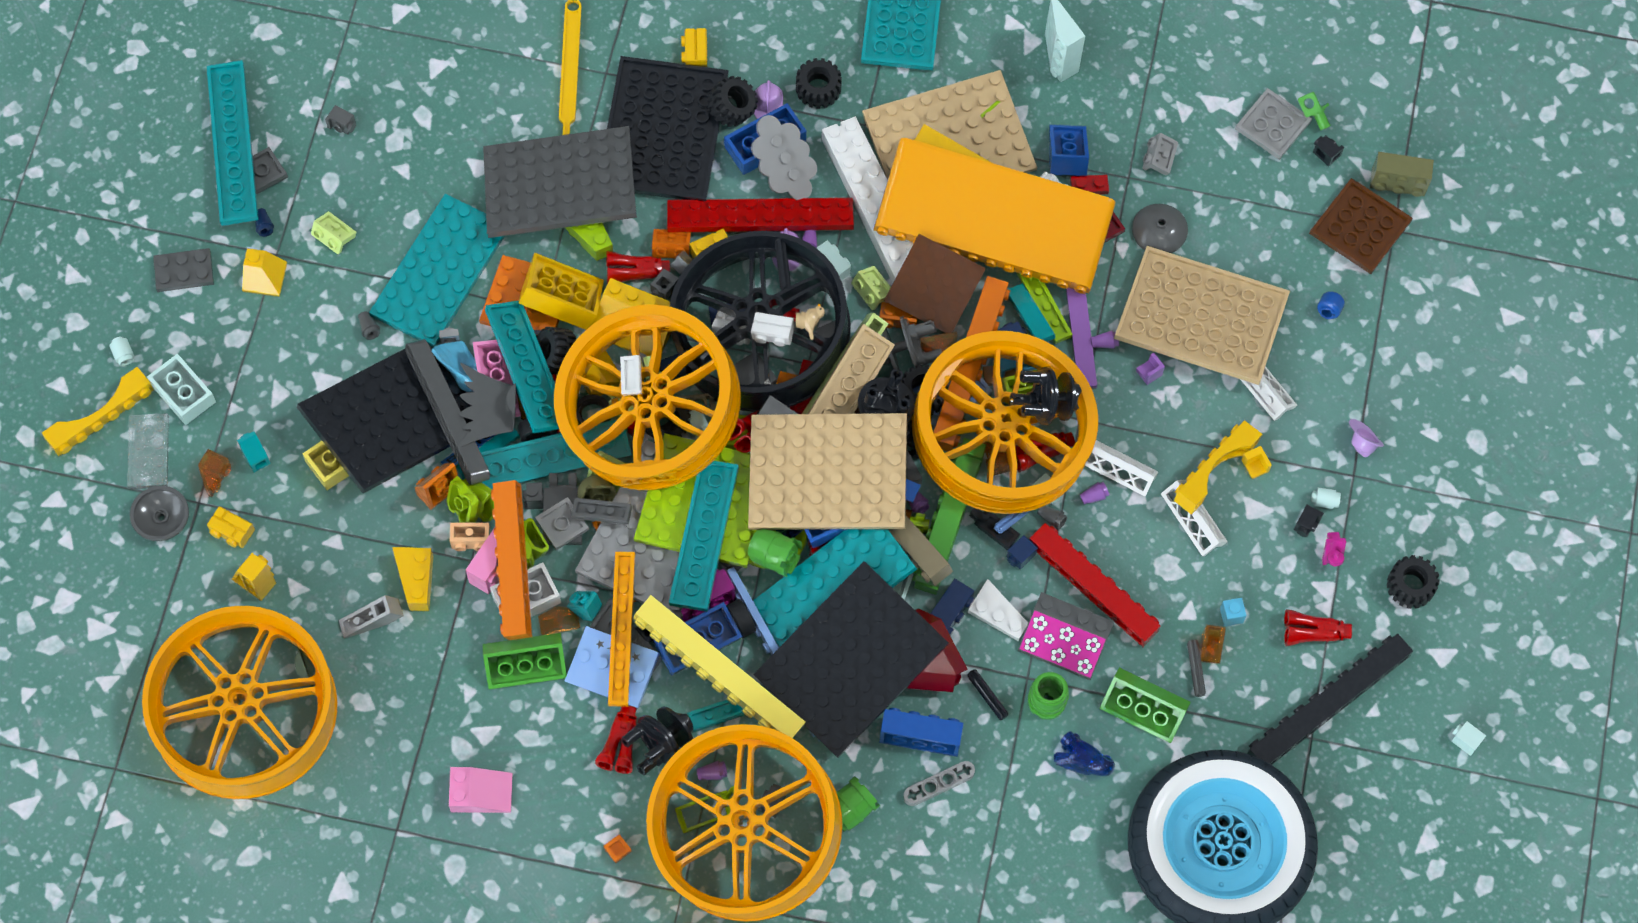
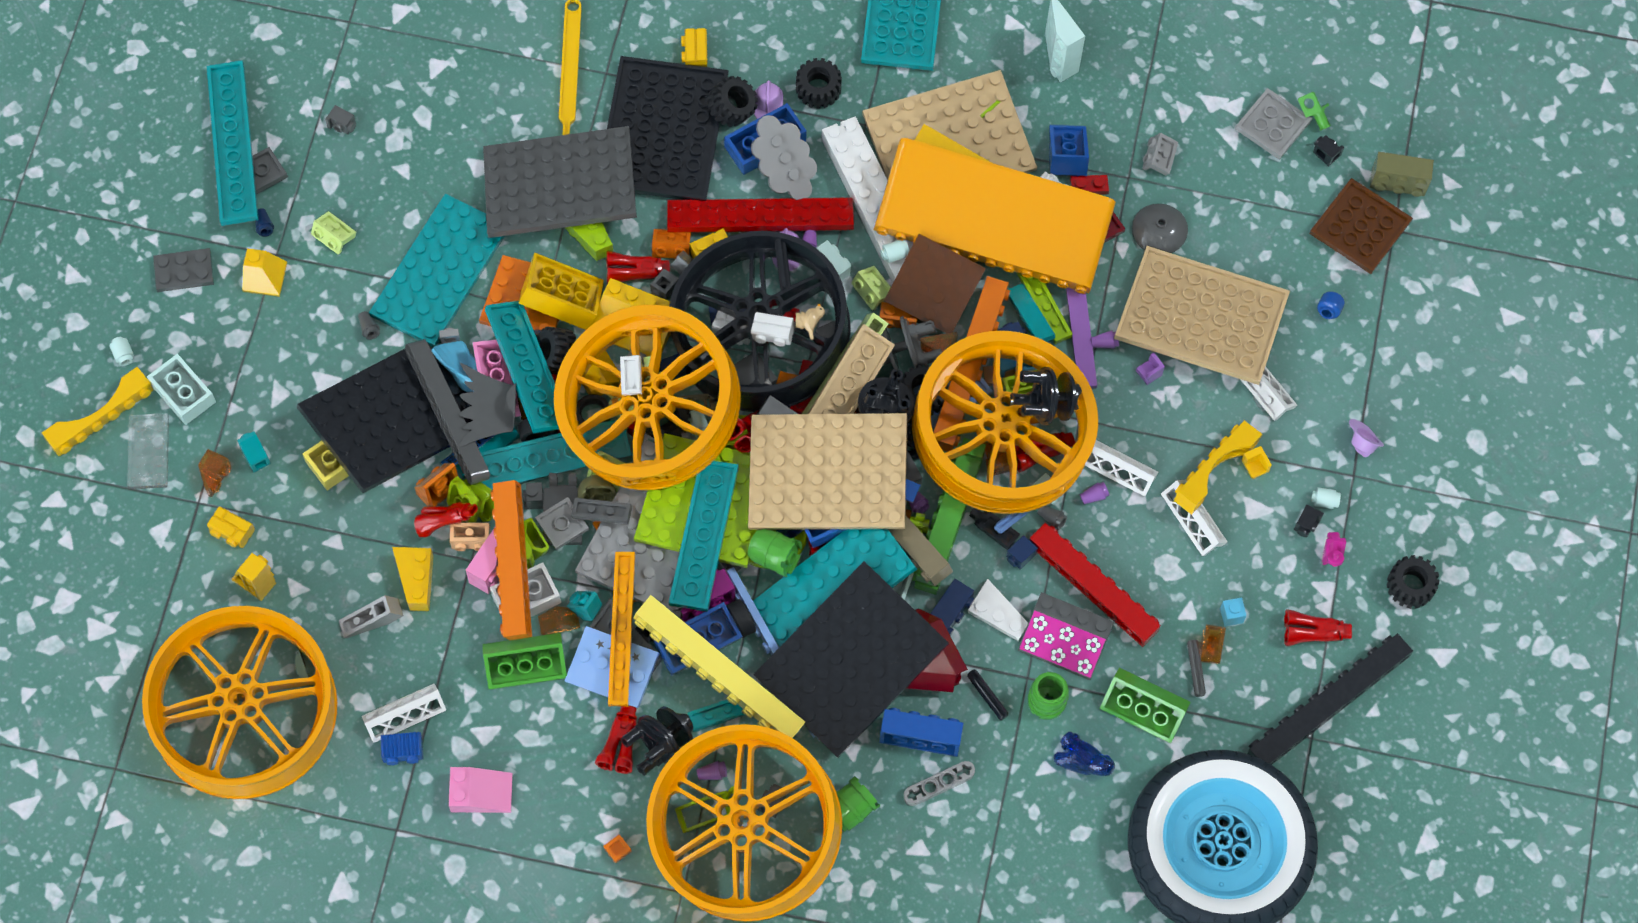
dark grey dish [130,486,189,541] -> none
light aqua brick [1452,721,1486,756] -> none
none -> white fence [361,684,446,743]
none -> blue brick [381,732,423,765]
none -> red piece [414,502,478,537]
none -> light aqua brick [880,240,909,263]

